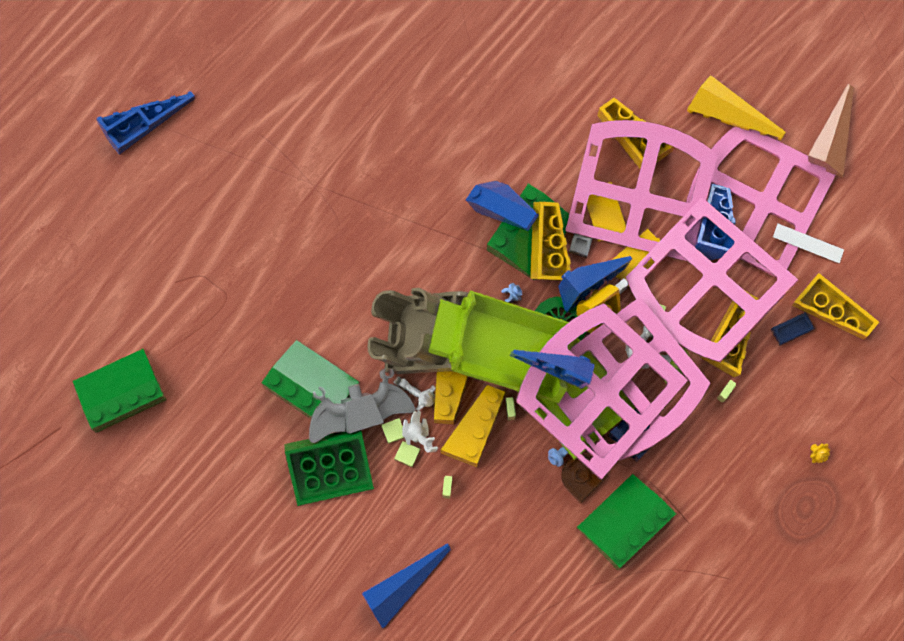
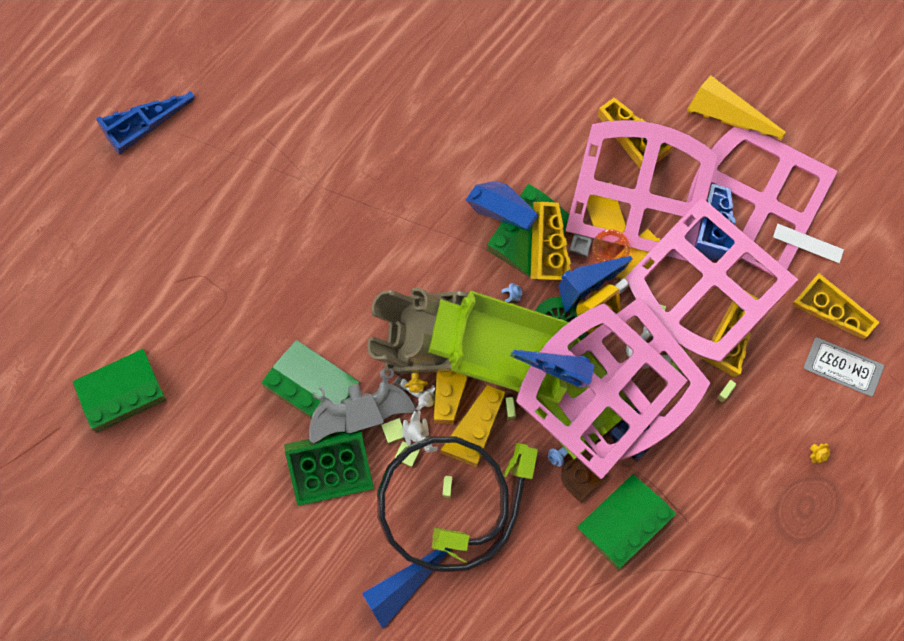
dark blue tile [771,312,815,346] -> none
nougat wedge [808,84,854,178] -> none
none -> black piece [377,436,538,572]
none -> yellow plant [404,373,428,393]
none -> clear orange piece [592,229,630,263]
none -> sticker [804,337,884,397]

